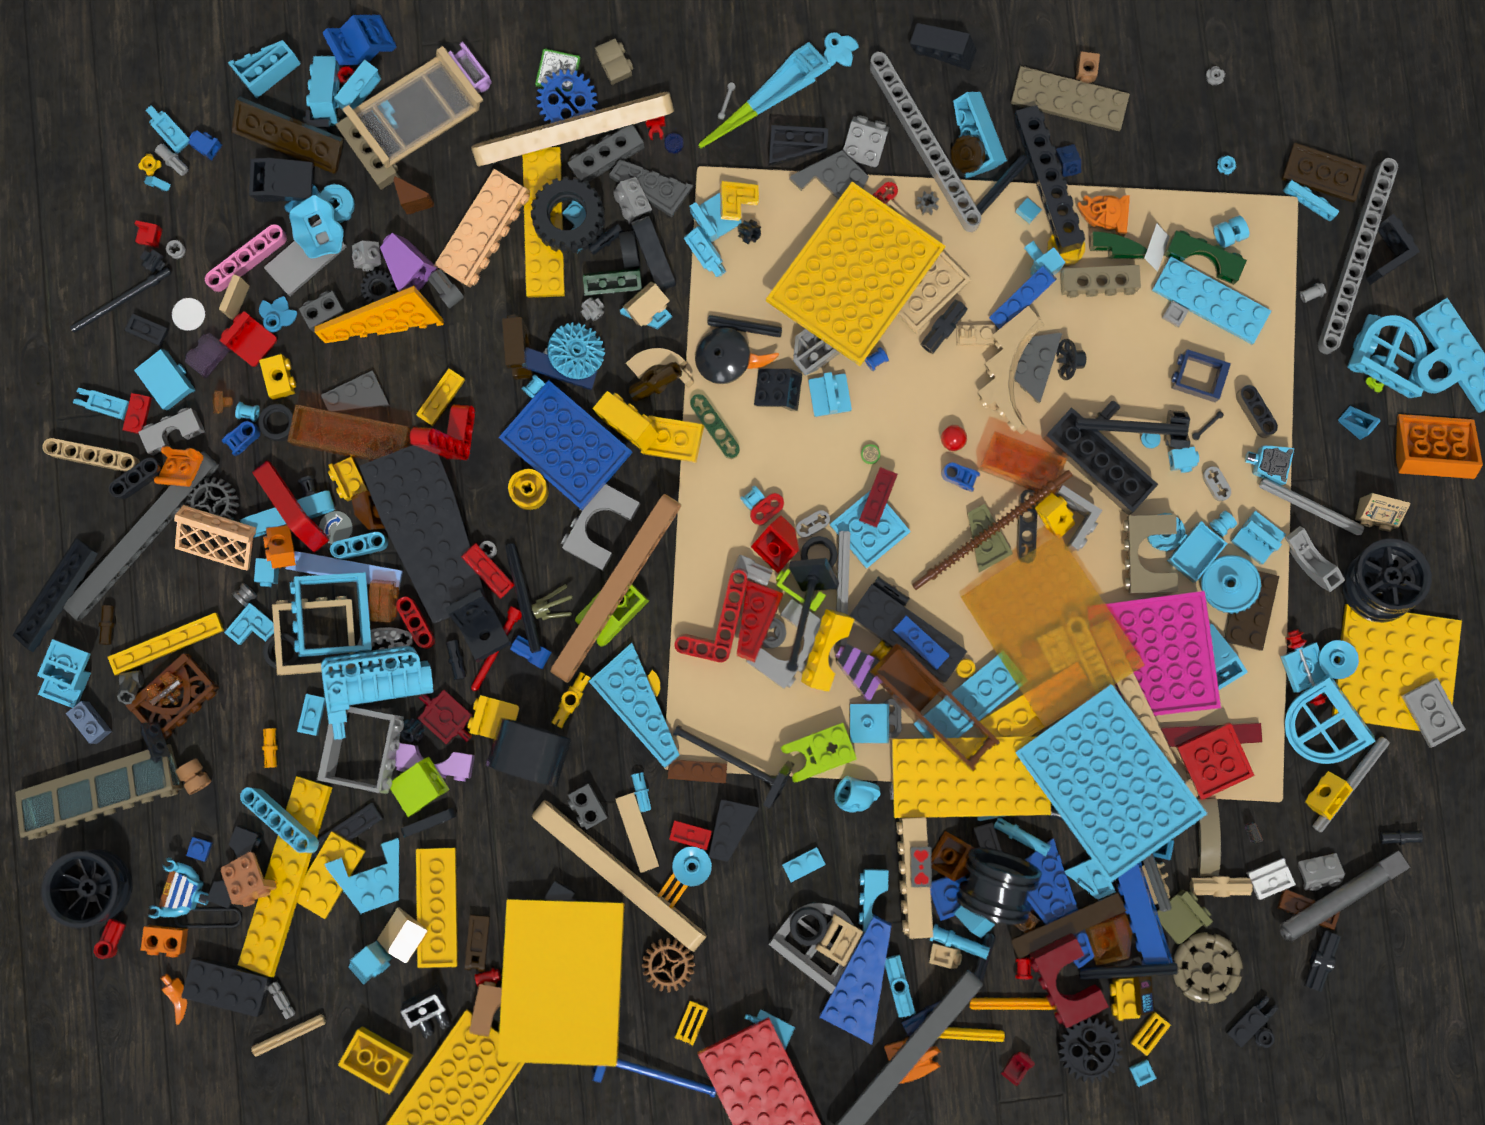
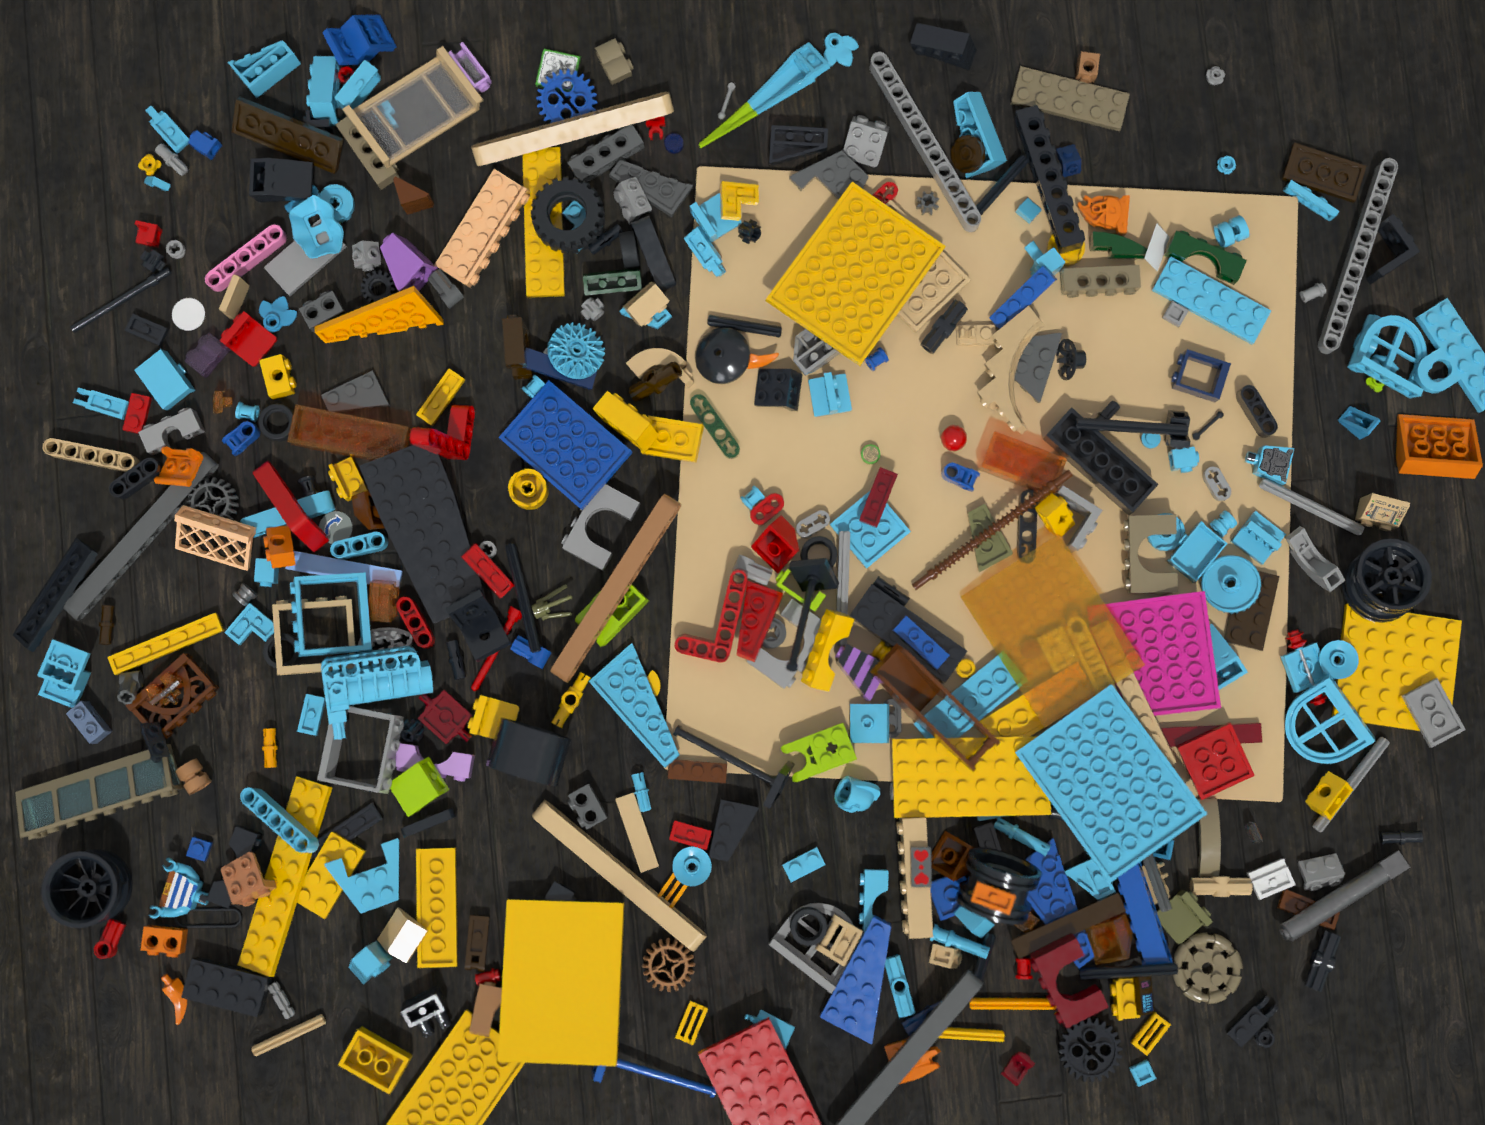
none -> orange plate [971,881,1016,915]

